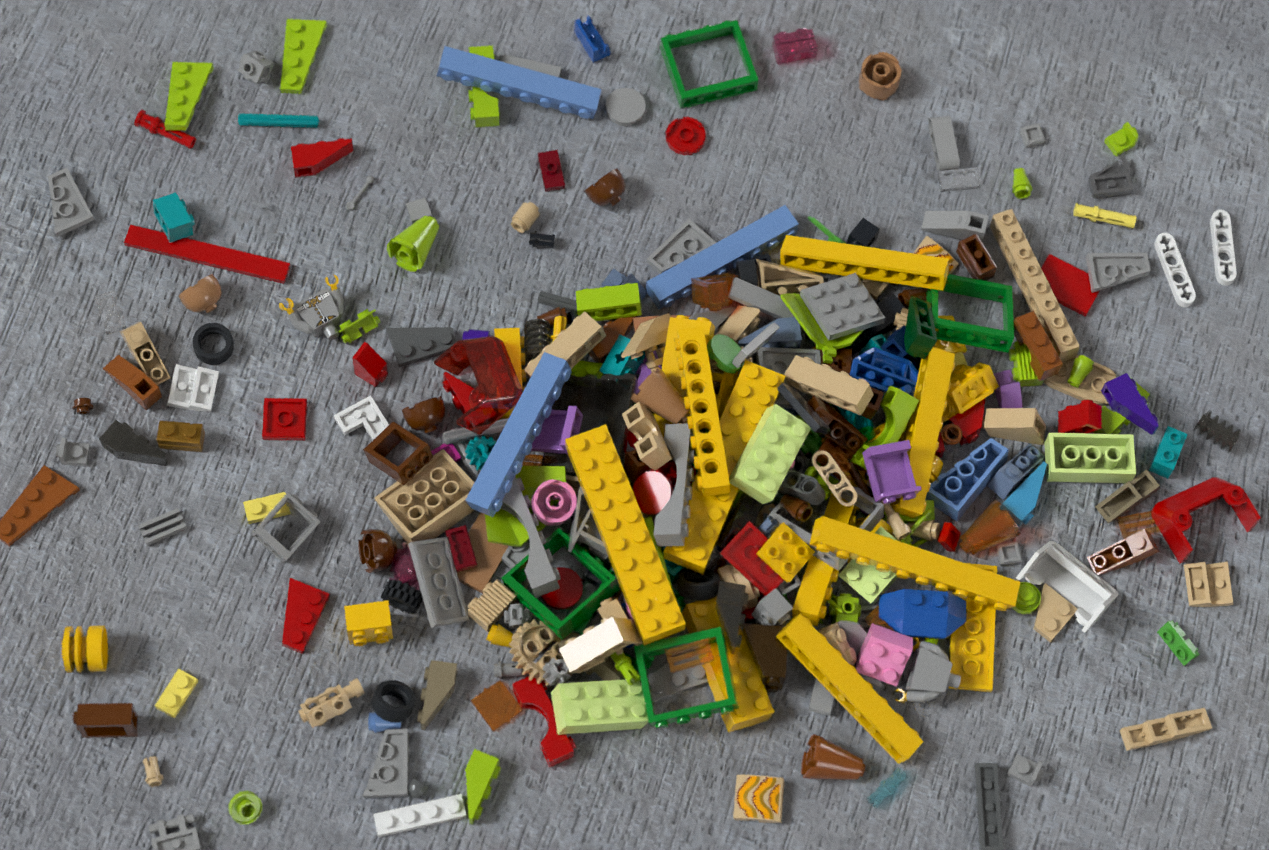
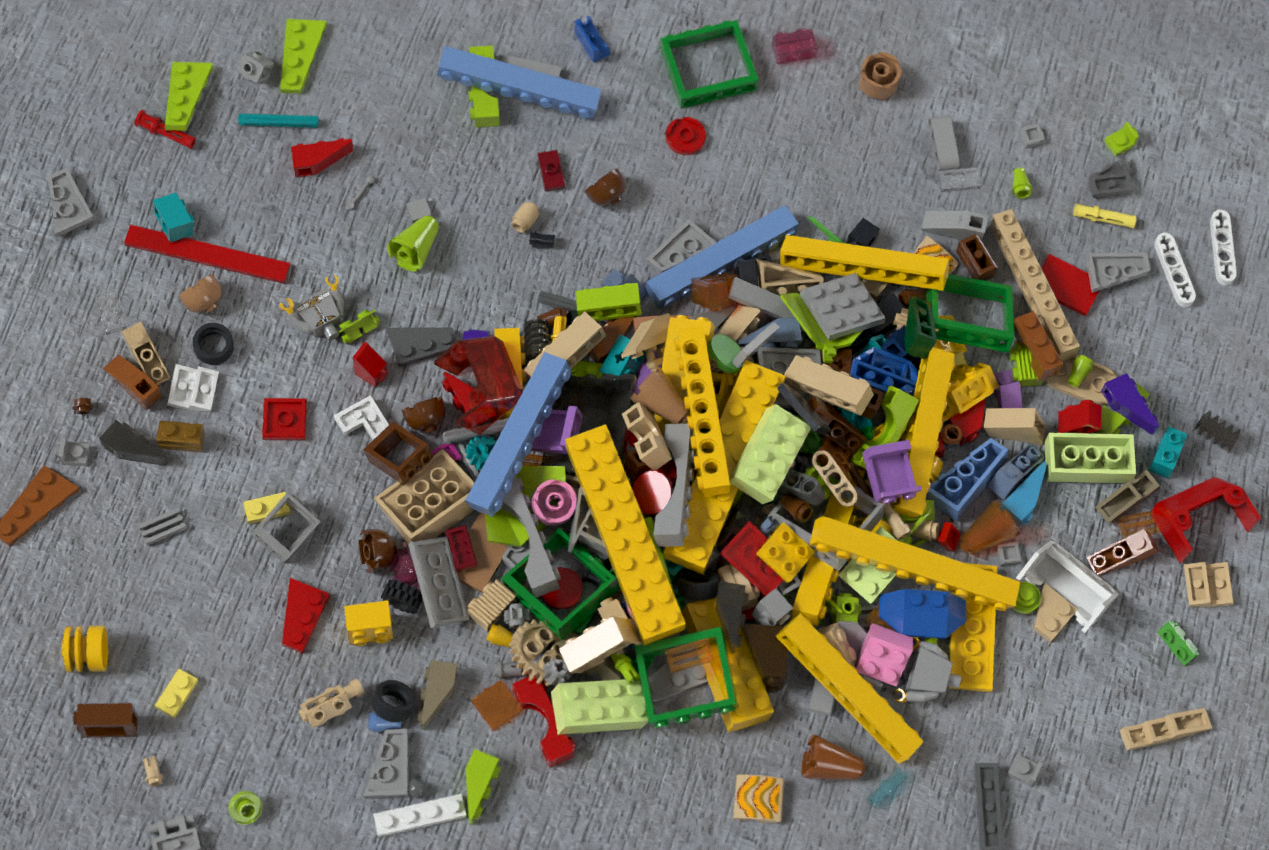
light grey tile [605,88,646,126] -> none

